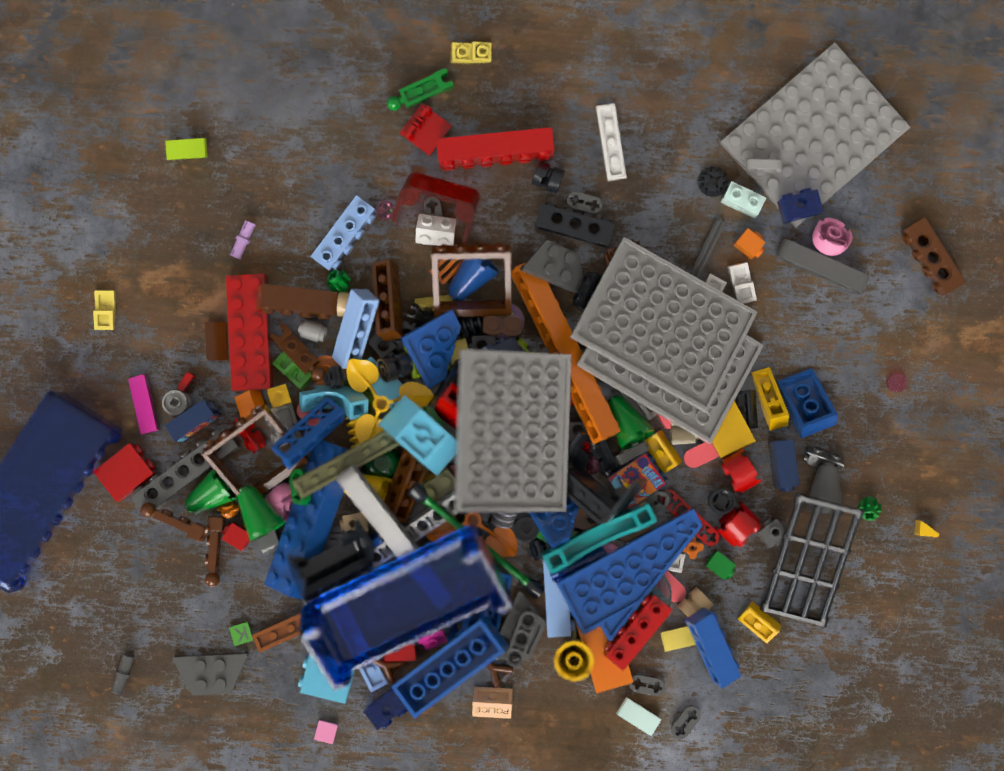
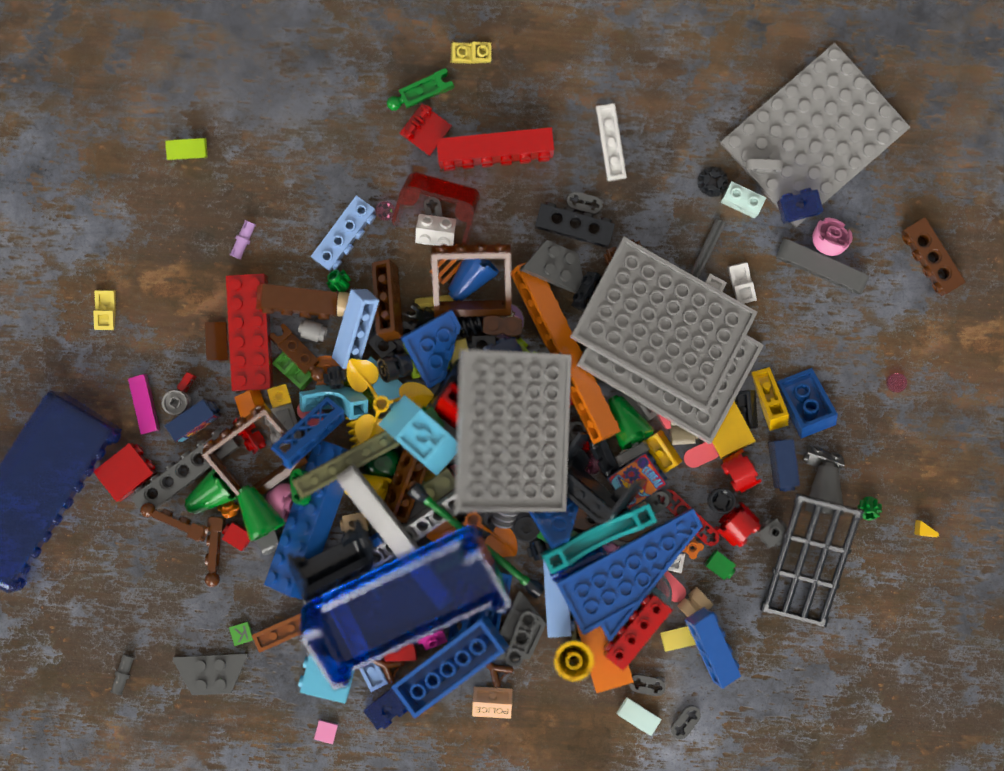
black wheel [531,161,565,194] -> none
orange brick [733,228,766,259] -> none
yellow slope [737,601,781,643] -> none

